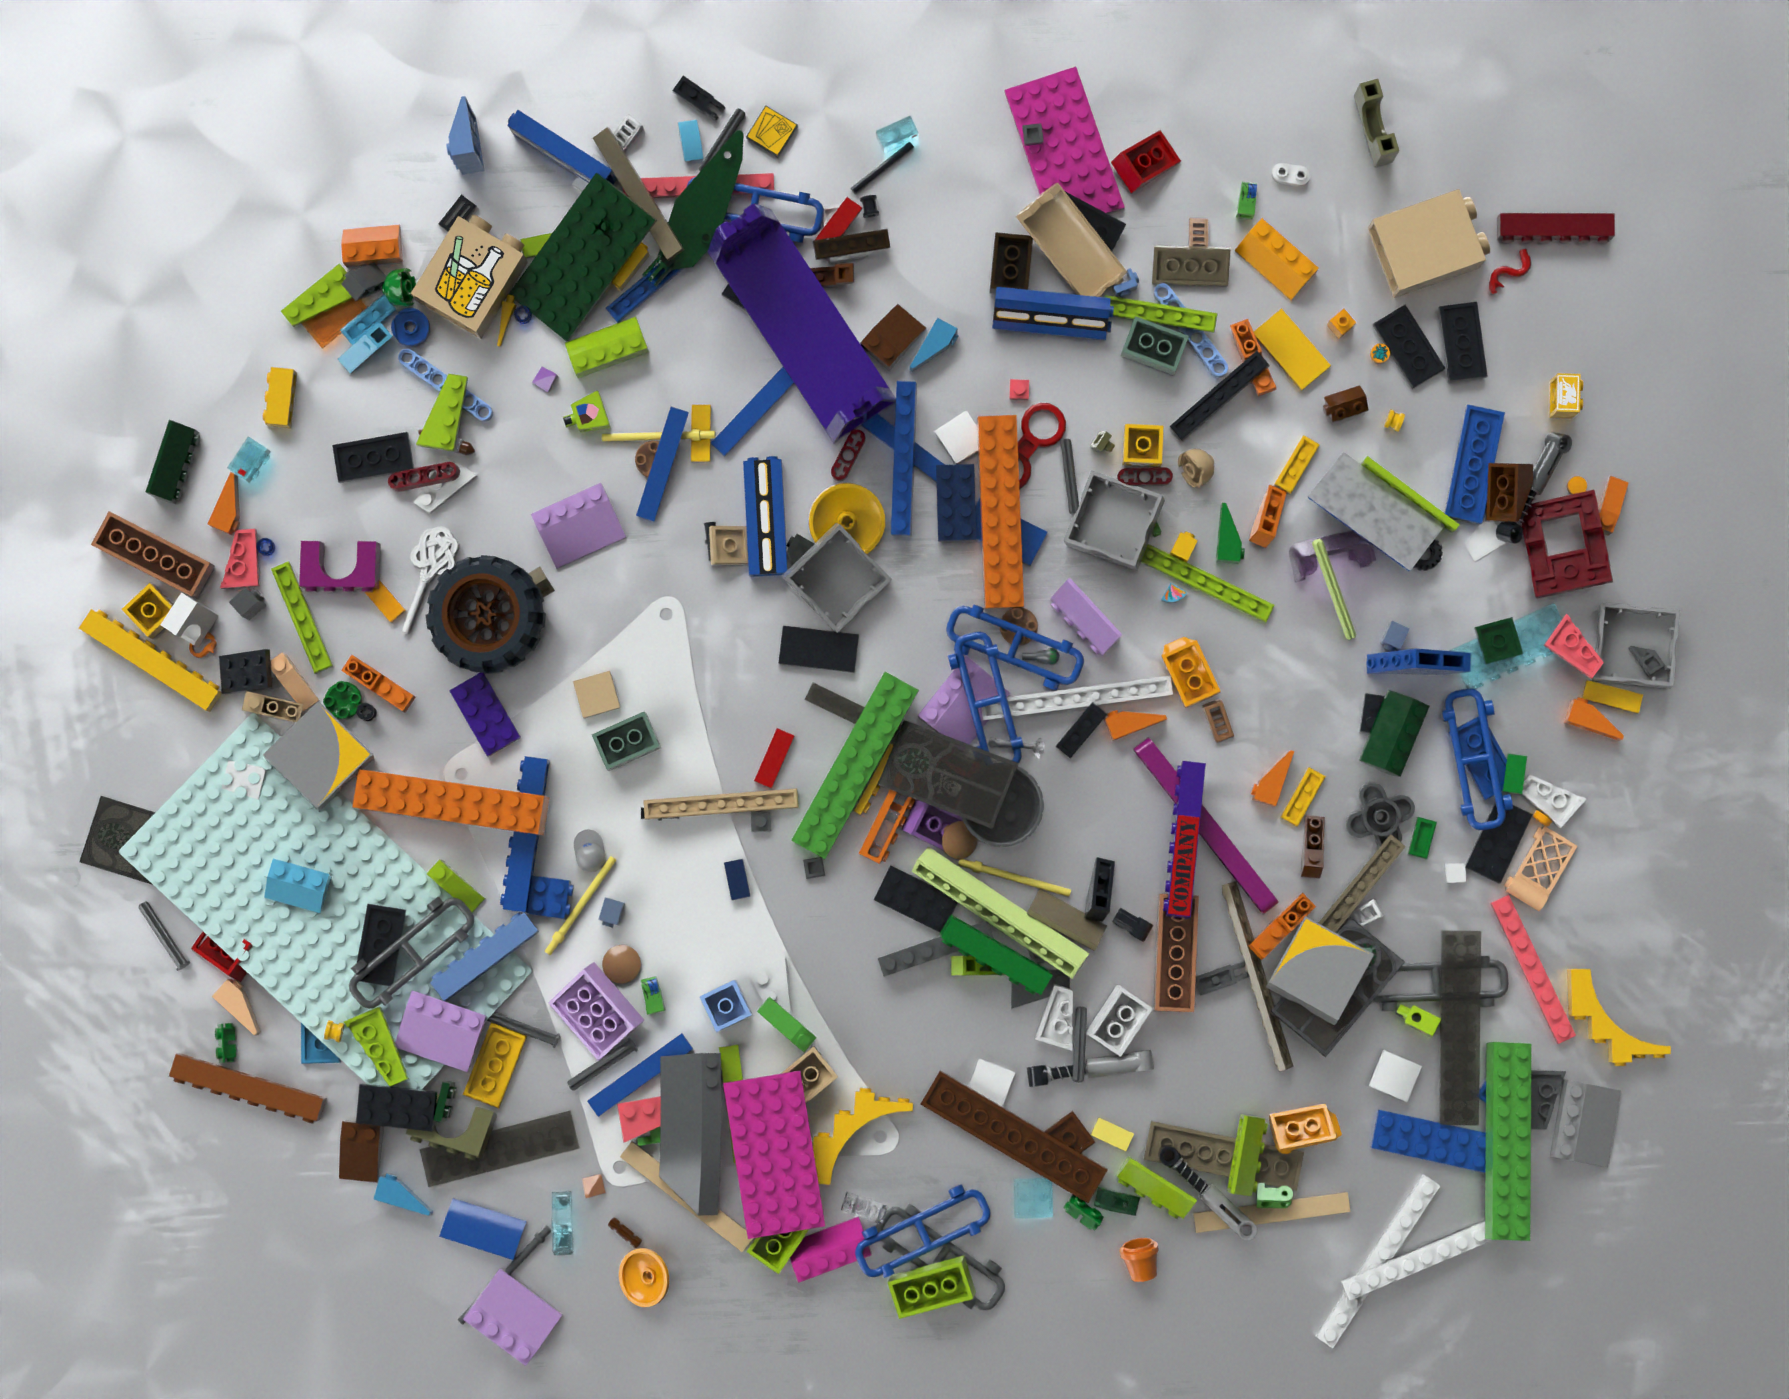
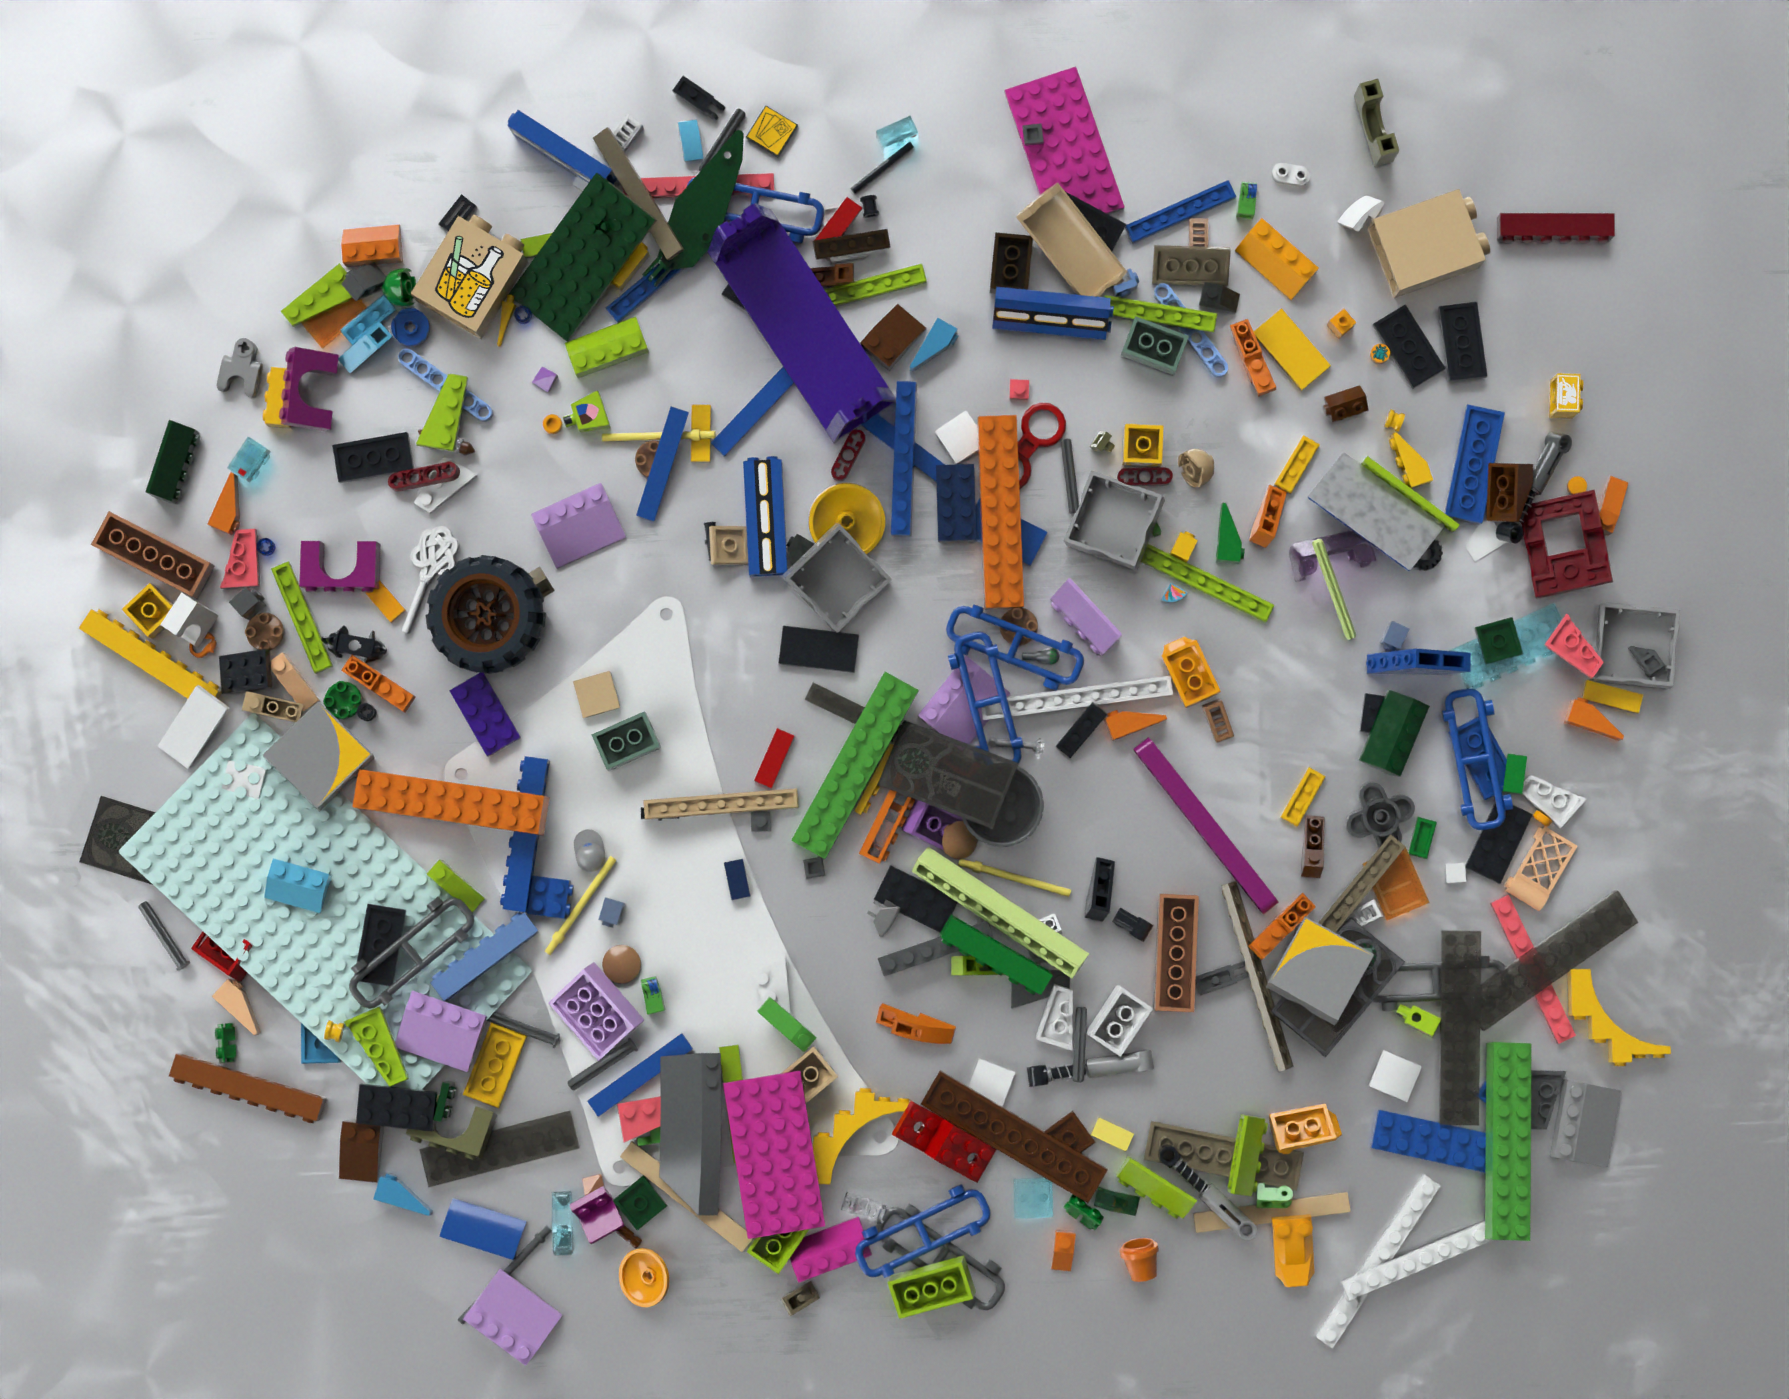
medium blue slope [446,96,485,175] -> none
light blue brick [700,980,752,1032] -> none
dark tan tile [1027,889,1107,951] -> none
red slope [1111,130,1181,193] -> none
brick [1163,761,1206,919] -> none
black tile [1170,351,1270,441] -> none
orange slope [1251,750,1294,807] -> none
red animal [1489,249,1531,294] -> none
none -> white tile [158,685,229,769]
none -> light grey piece [216,338,263,398]
none -> medium nougat dish [245,613,284,650]
none -> magenta arch [279,347,339,431]
none -> black piece [321,625,387,663]
none -> light orange tile [543,414,563,434]
none -> bracket [569,1186,624,1244]
none -> dark green plate [613,1175,668,1230]
none -> dark tan slope [781,1281,820,1316]
none -> lime tile [824,264,927,307]
none -> light grey piece [867,900,901,937]
none -> orange slope [876,1003,956,1044]
none -> red bracket [892,1101,997,1183]
none -> orange slope [1051,1230,1076,1271]
none -> blue tile [1125,180,1236,244]
none -> pearl dark grey slope [1199,282,1240,313]
none -> light orange slope [1271,1214,1315,1287]
none -> white slope [1338,195,1385,232]
none -> clear orange piece [1362,847,1430,921]
none -> yellow slope [1389,432,1433,489]
none -> clear smoke plate [1461,890,1638,1031]

